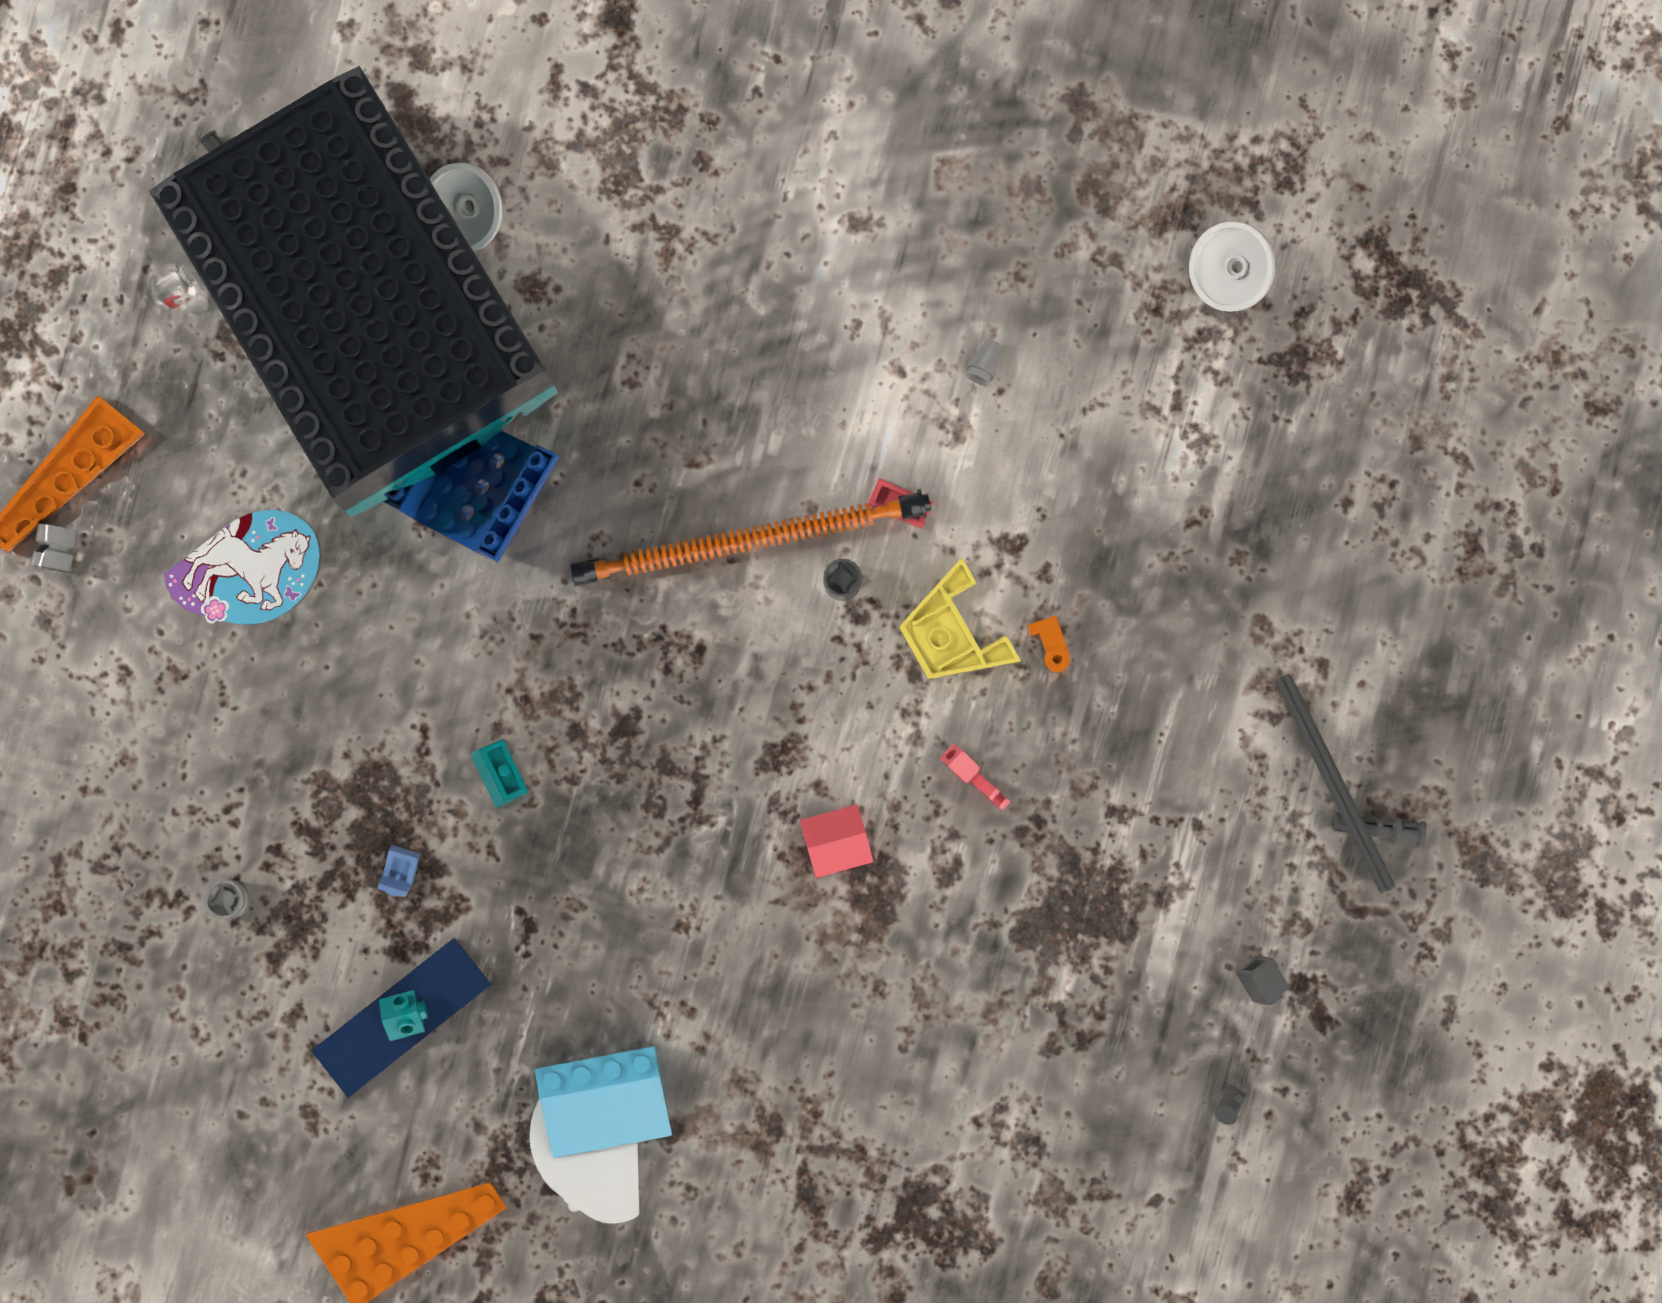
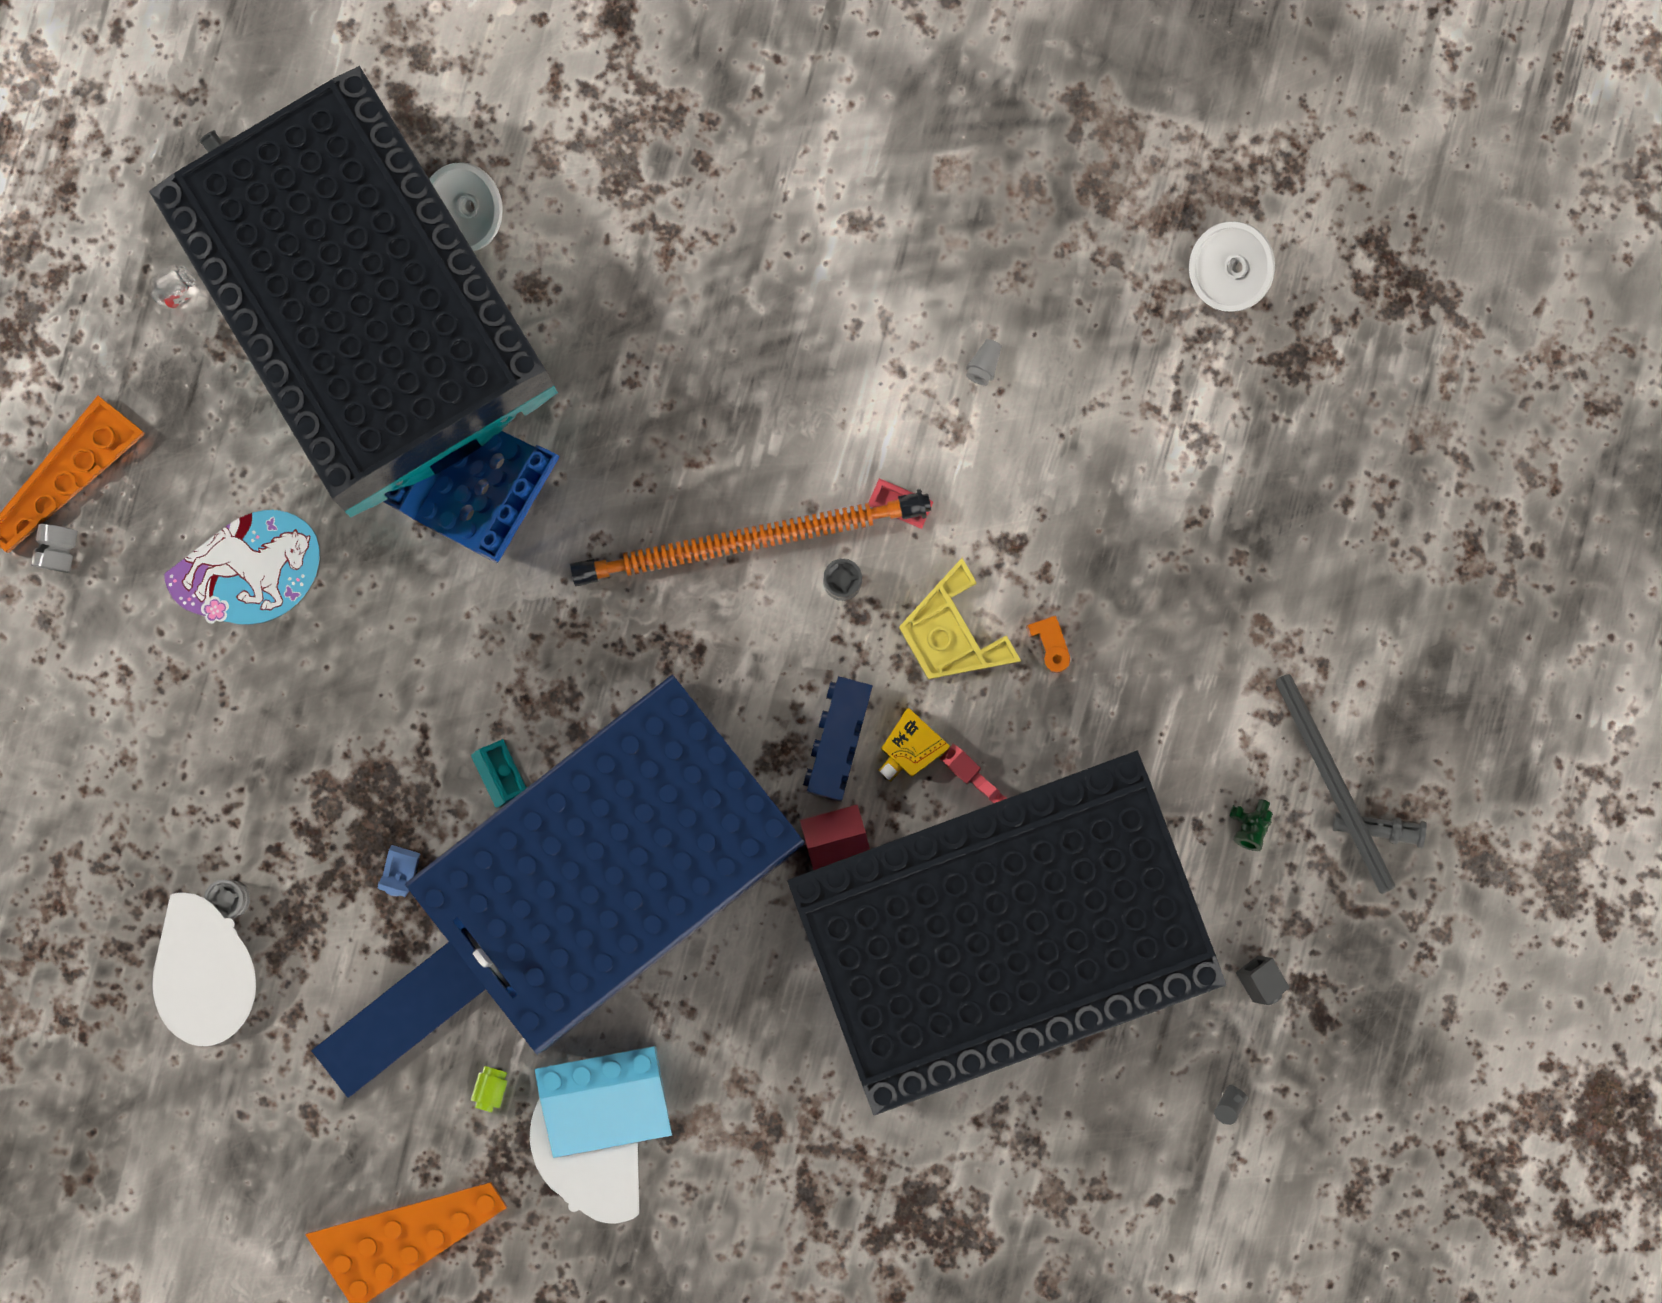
teal brick [379,990,428,1041] -> none
none -> white sticker [153,893,256,1046]
none -> dark blue piece [405,674,806,1055]
none -> lime brick [471,1066,508,1113]
none -> black piece [787,750,1226,1116]
none -> dark blue wedge [803,676,873,802]
none -> yellow torso [878,708,950,782]
none -> dark green piece [1229,799,1273,851]

